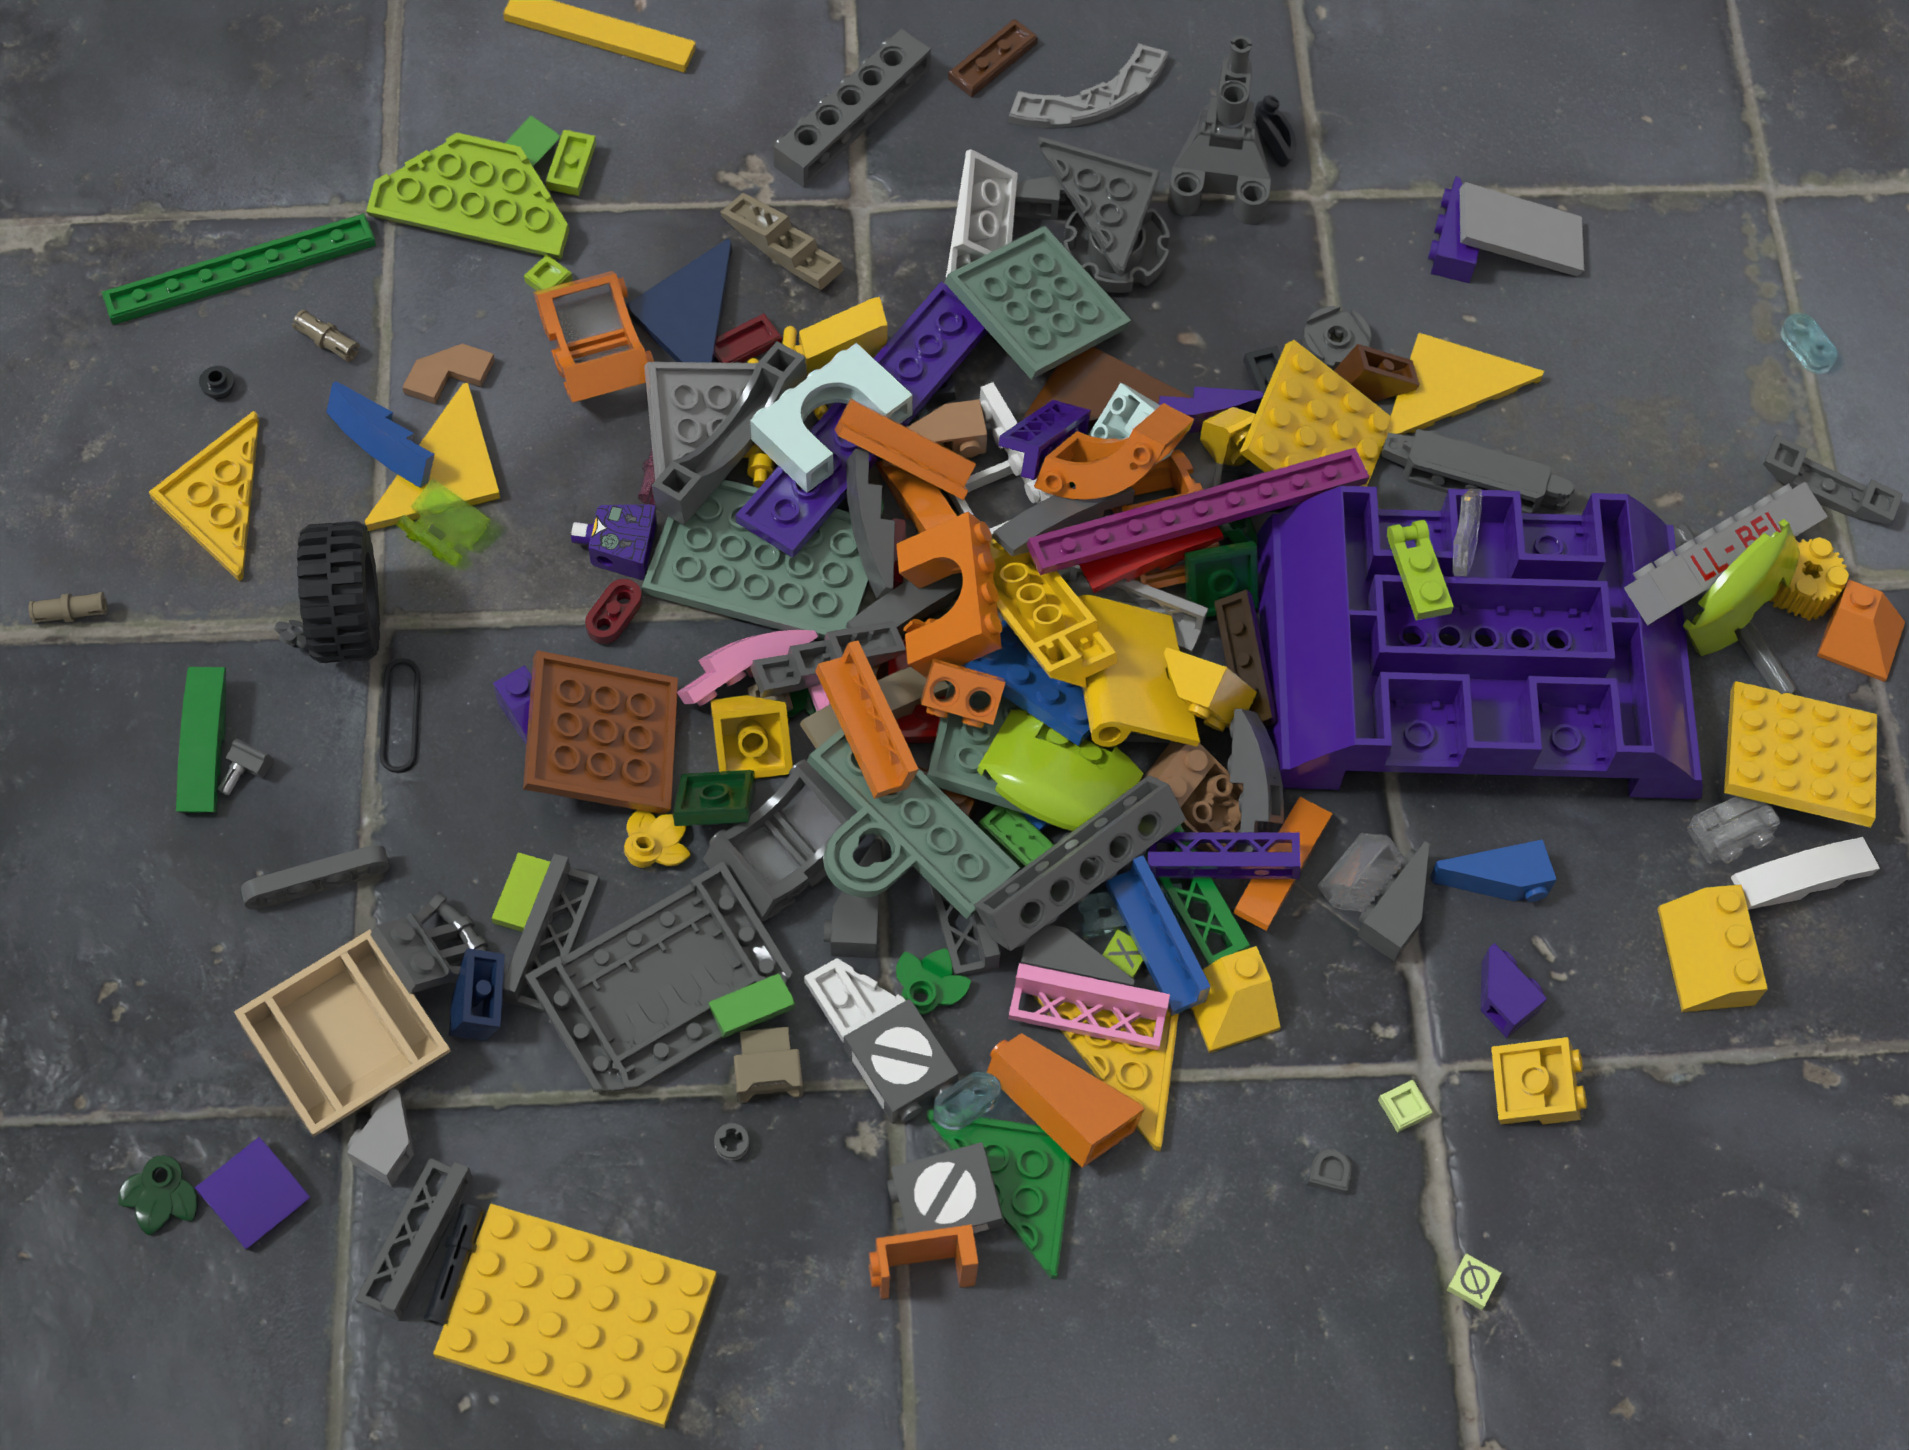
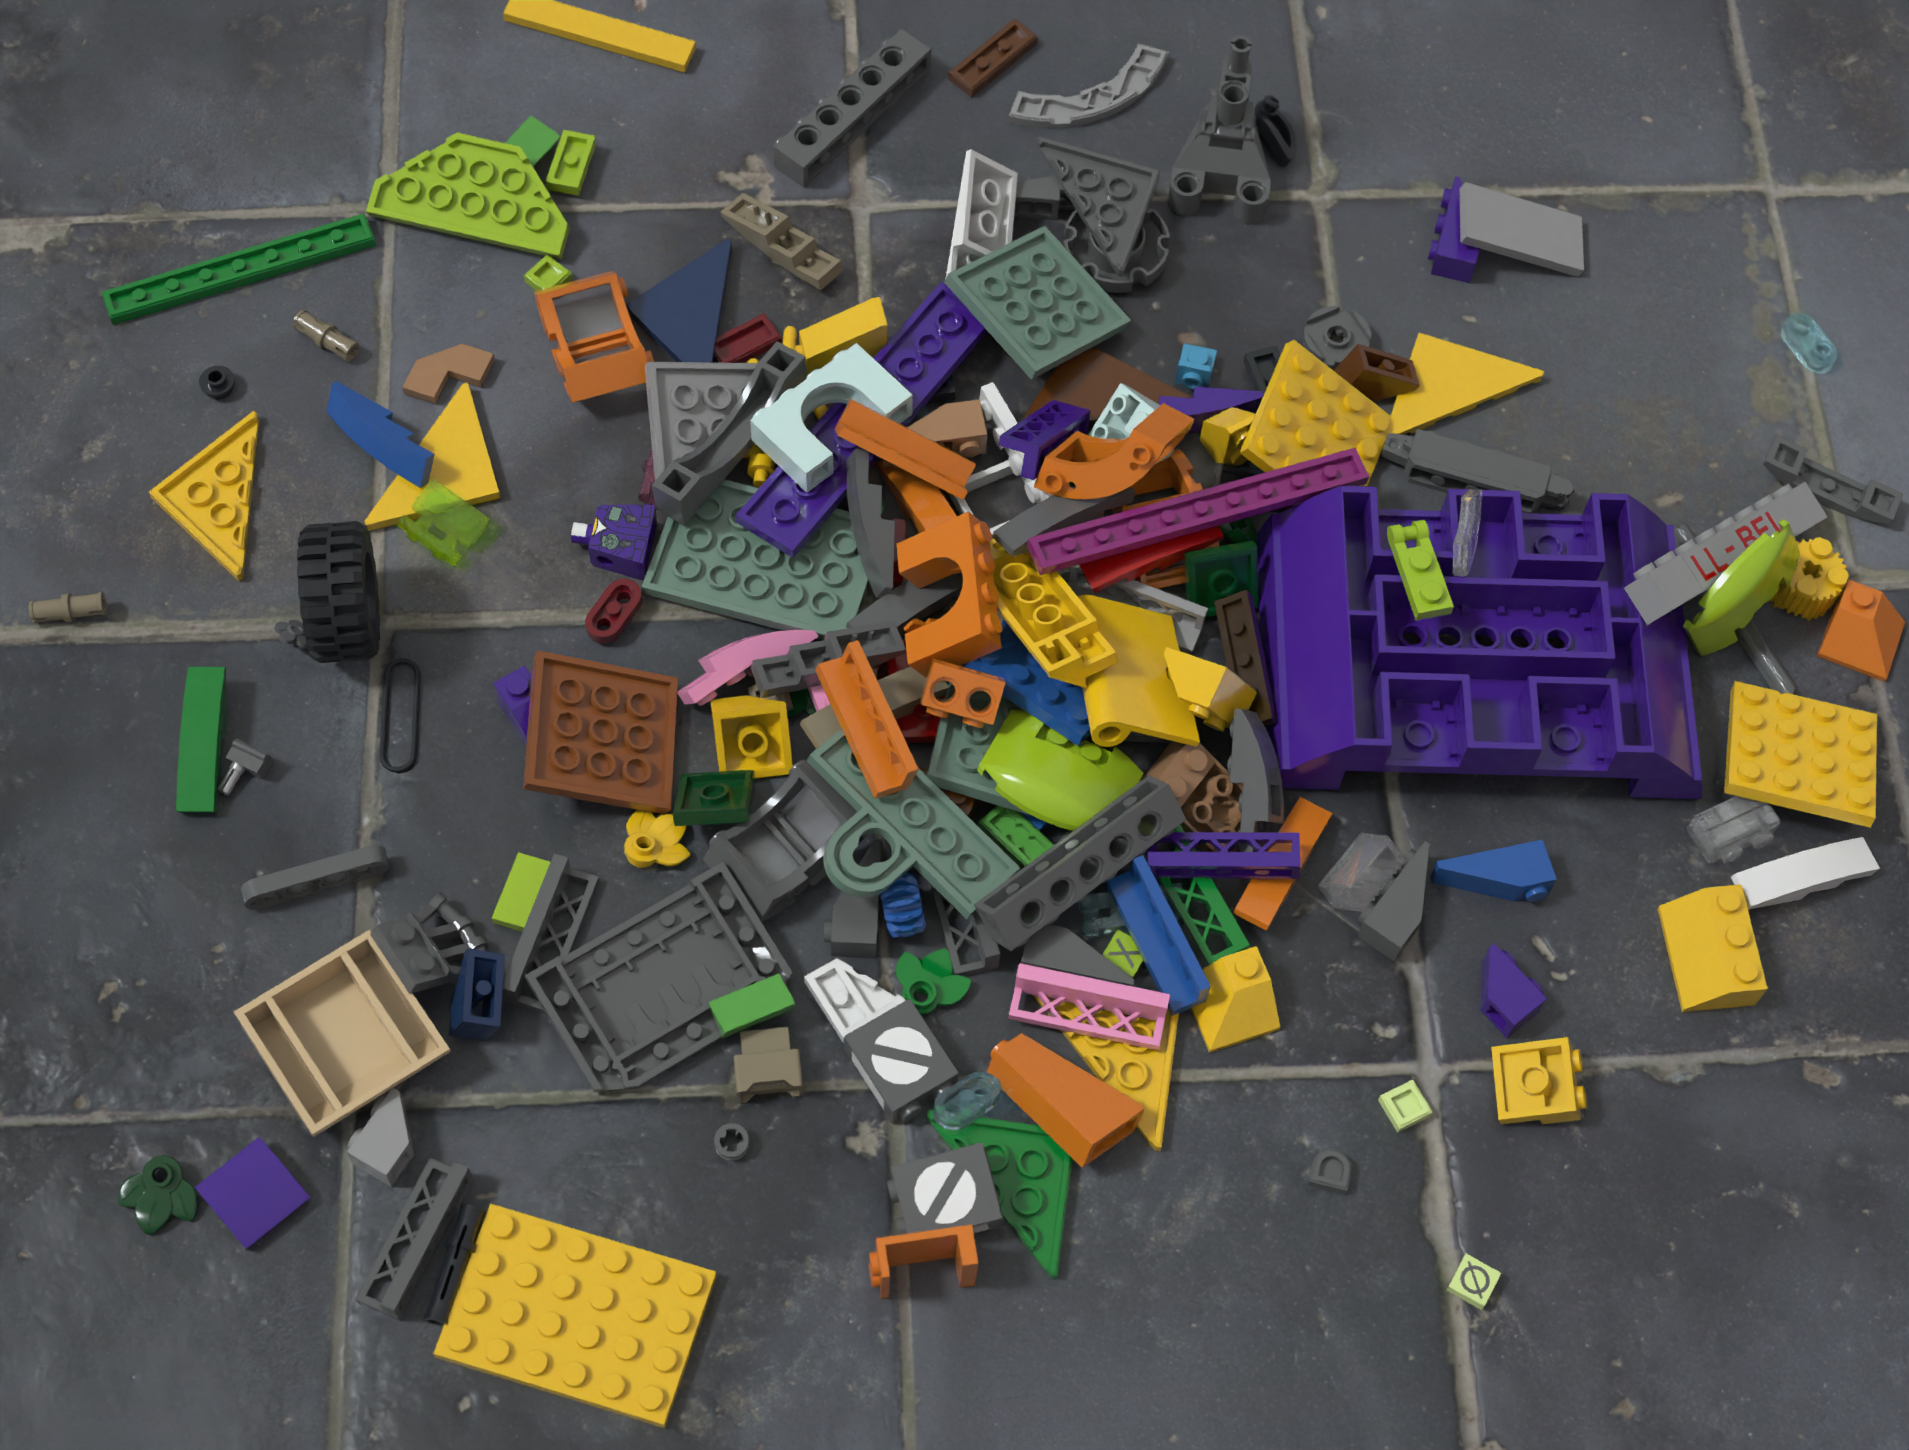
none -> blue gear [881,873,926,938]
none -> dark azure bracket [1175,343,1217,390]

